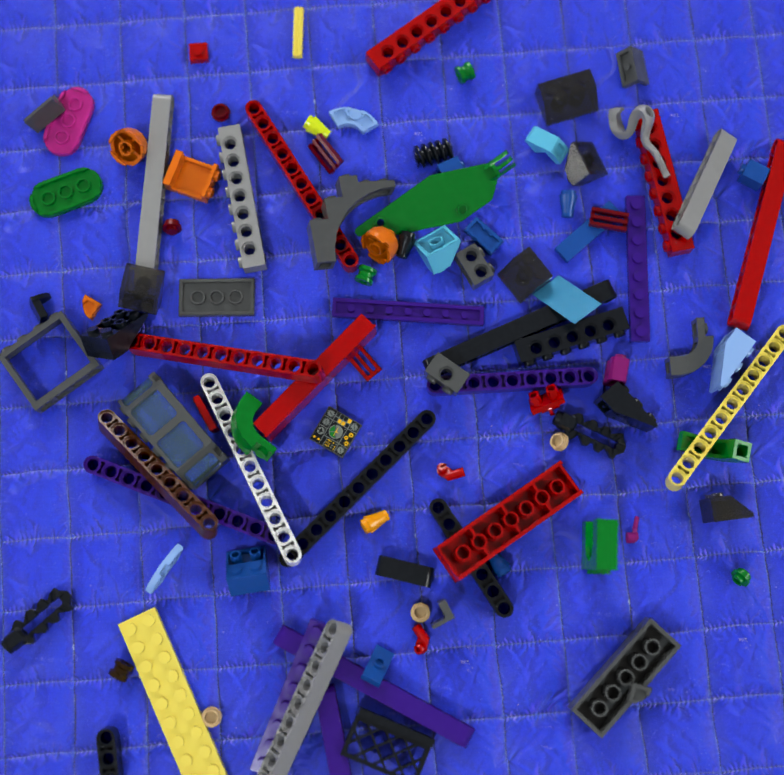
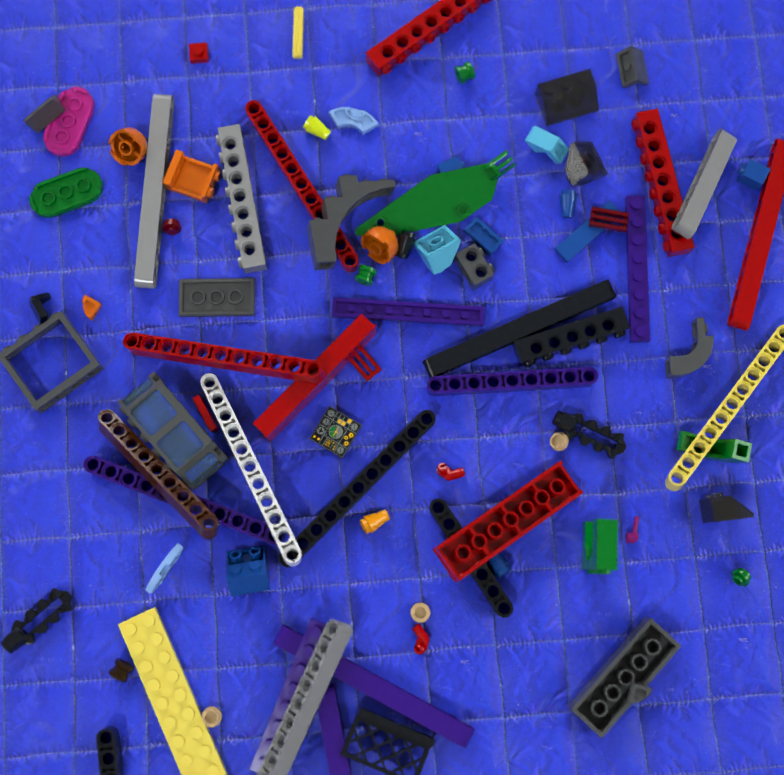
black slope [80,309,148,360] -> none
clear smoke slope [118,263,165,315] -> none
dark red plate [211,104,230,122] -> none
green arch [231,392,277,462] -> none
dark red tile [308,133,343,174] -> none
blue plate [361,645,394,688] -> none
black beam [375,555,435,588] -> none
black piece [413,138,454,168] -> none
dark grey brick [424,352,470,396] -> none
dark grey panel [430,598,455,629] -> none
clear smoke slope [497,247,553,304] -> none
red hips [529,383,566,416] -> none
dark azure sticker [532,275,601,324] -> none
black slope [593,382,658,432] -> none
magenta brick [603,354,630,387] -> none
light grey animal [608,104,671,179] -> none
light blue slope [709,328,756,393] -> none

